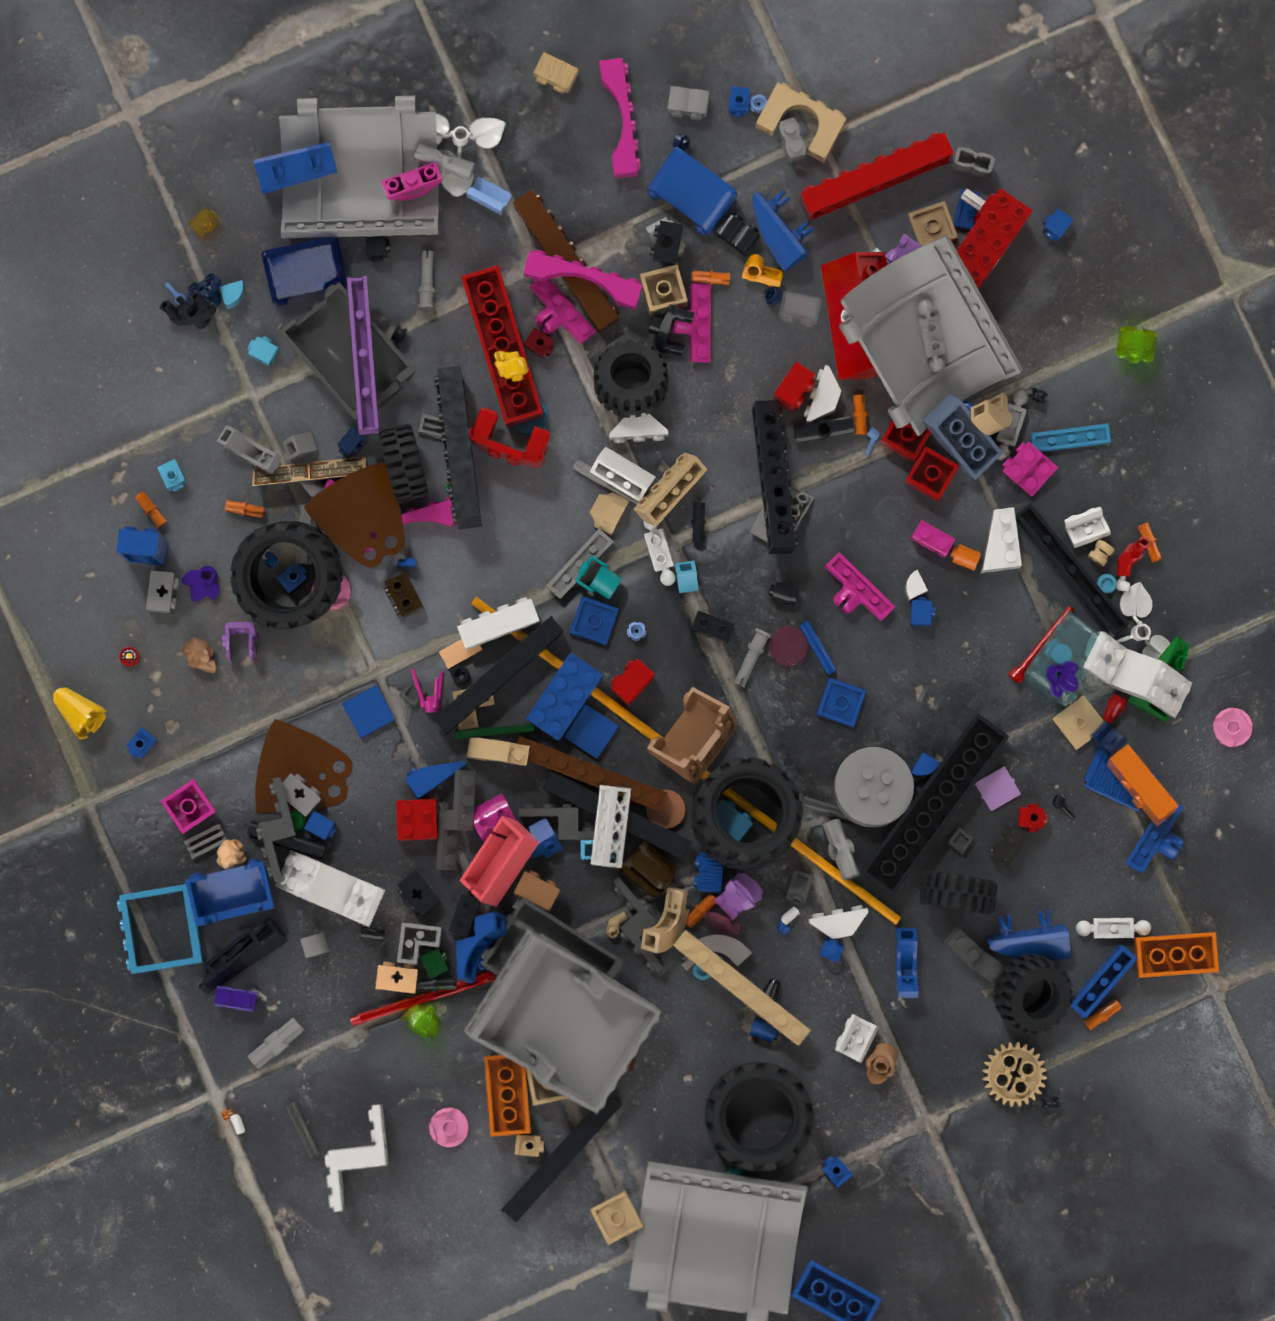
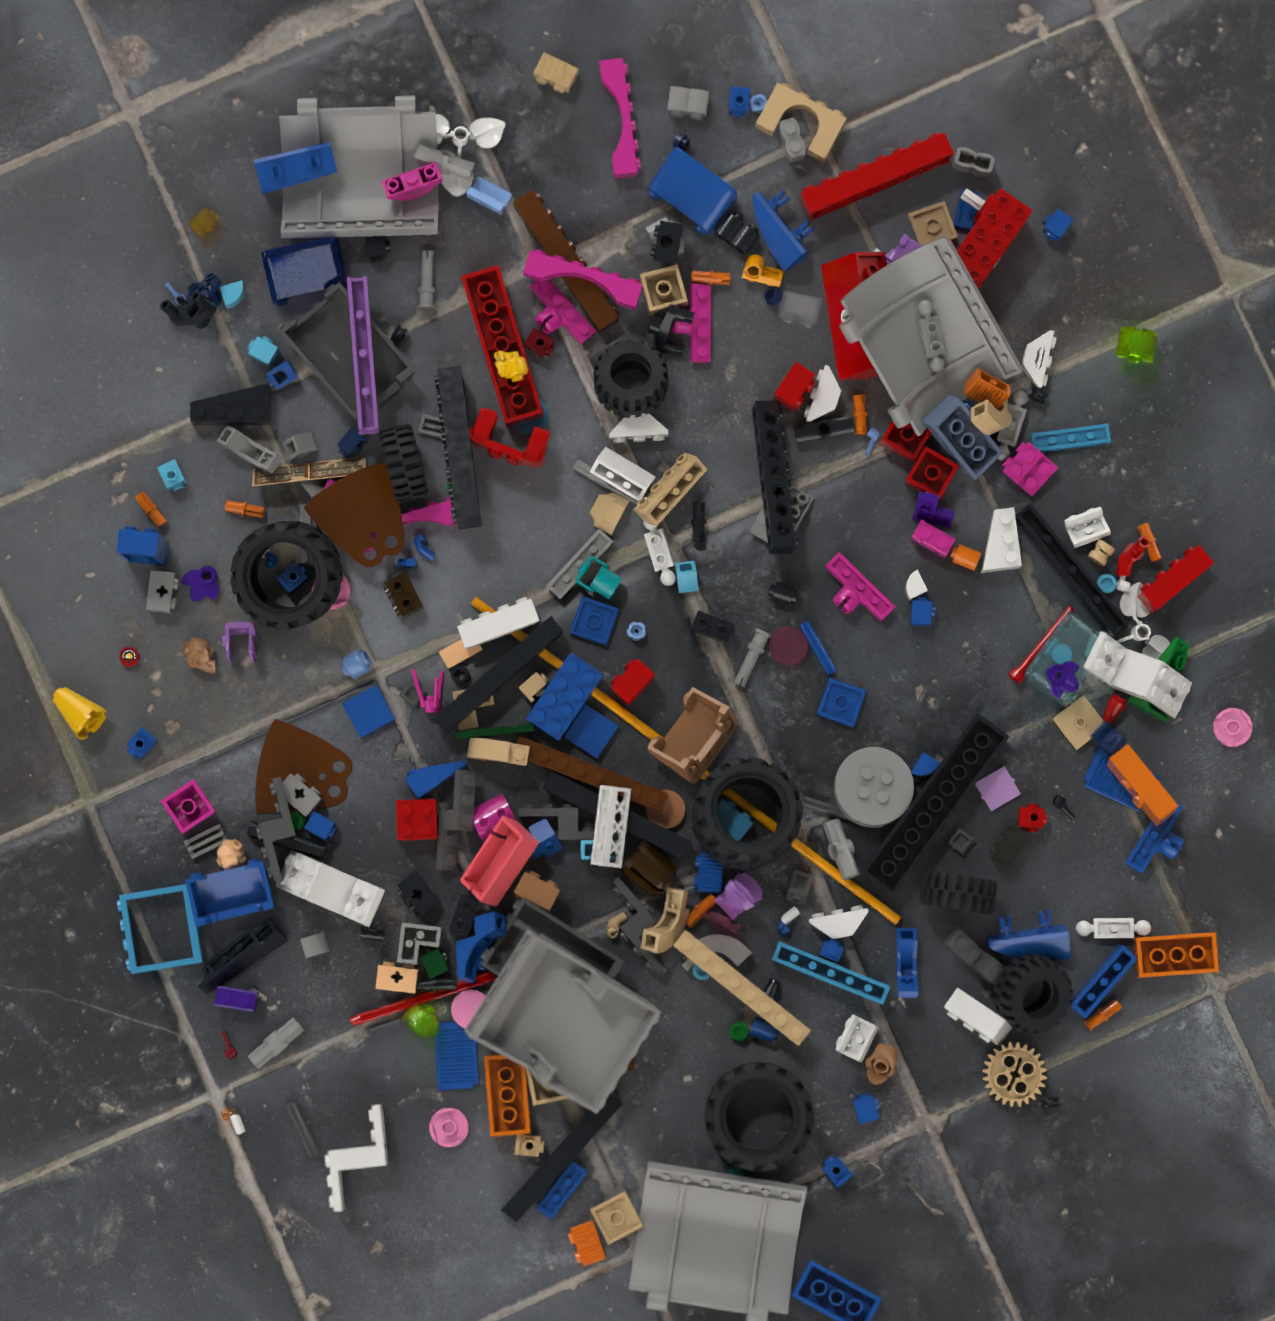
none -> black wedge [190,383,271,425]
none -> dark red hand [221,1031,237,1060]
none -> blue brick [267,359,298,390]
none -> medium blue head [341,649,372,679]
none -> blue arm [413,533,436,562]
none -> blue window [434,1022,479,1091]
none -> bright pink tile [451,990,486,1029]
none -> tan brick [519,672,550,703]
none -> blue tile [536,1160,588,1220]
none -> orange brick [568,1220,606,1267]
none -> green plate [730,1022,750,1042]
none -> dark azure brick [771,941,890,1005]
none -> blue brick [852,1092,880,1124]
none -> dark purple plate [912,492,955,528]
none -> white wedge [944,987,1013,1047]
none -> orange brick [964,368,1010,410]
none -> white slope [1021,330,1056,390]
none -> red brick [1137,545,1214,614]

